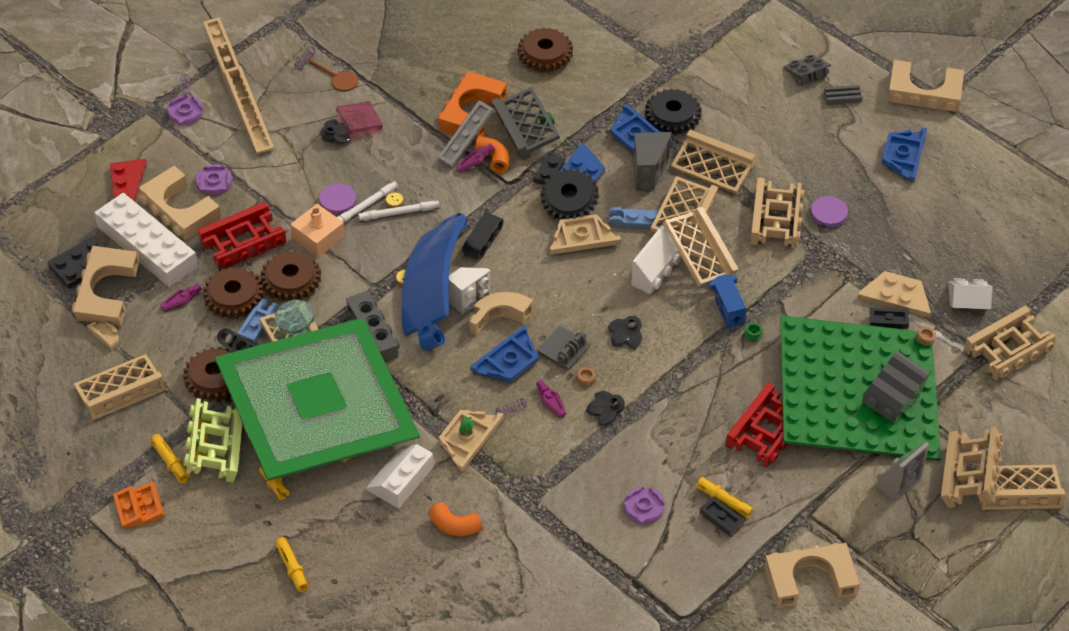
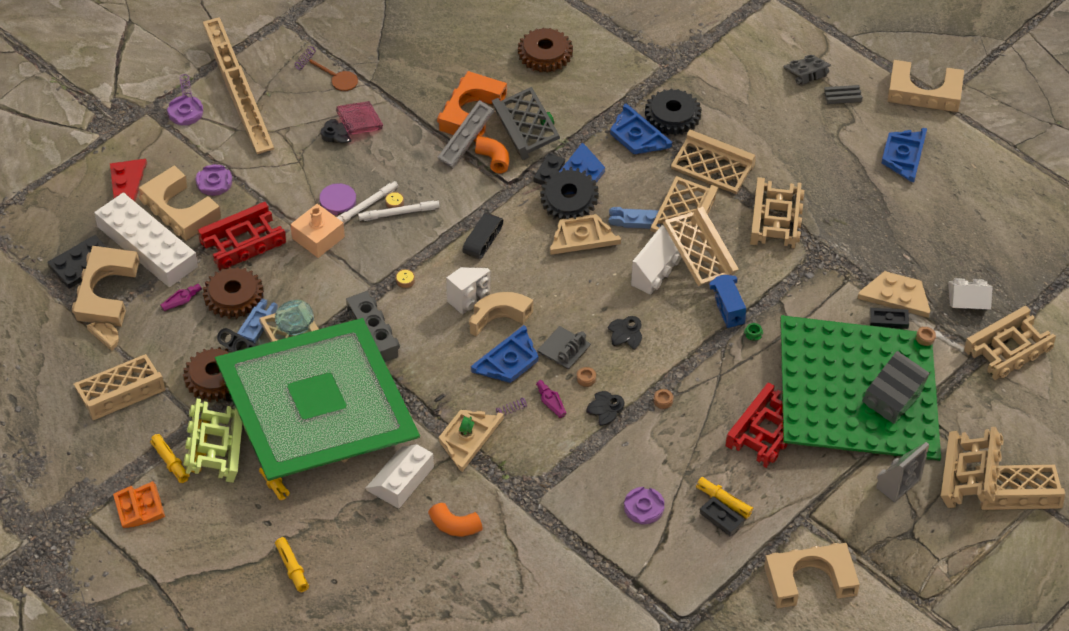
reddish brown gear [261,250,321,302] -> none
blue panel [402,213,467,351] -> none
magenta piece [456,143,495,172] -> none
dark grey slope [633,132,671,190] -> none
medium lavender tile [811,196,848,228] -> none
none -> medium nougat tile [653,389,673,409]

